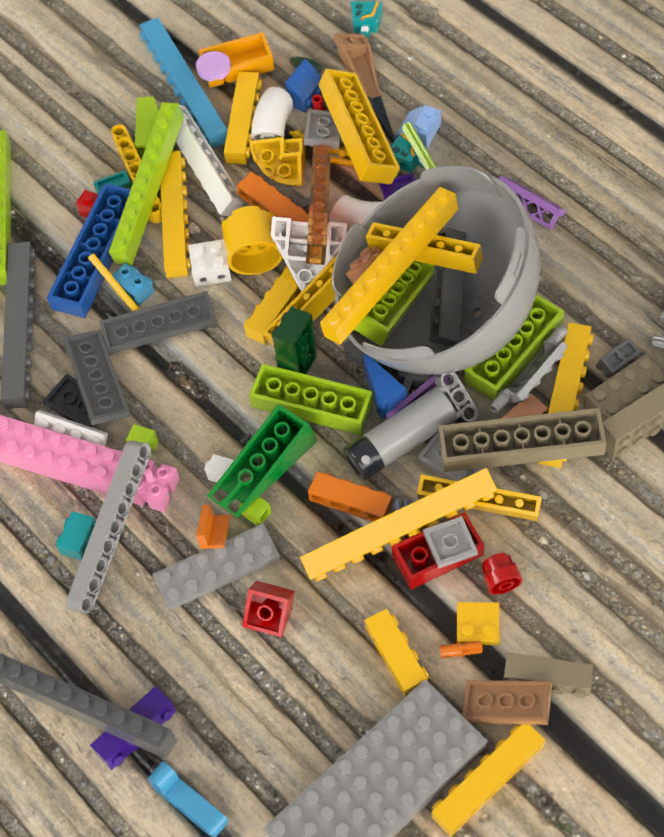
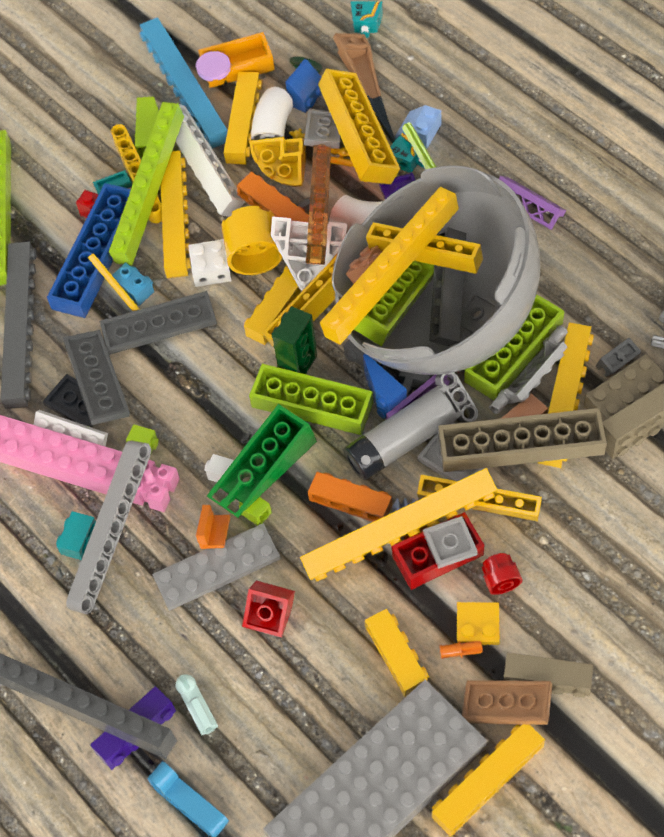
red pin [312,95,325,110] -> none
none -> light aqua piece [175,674,218,735]

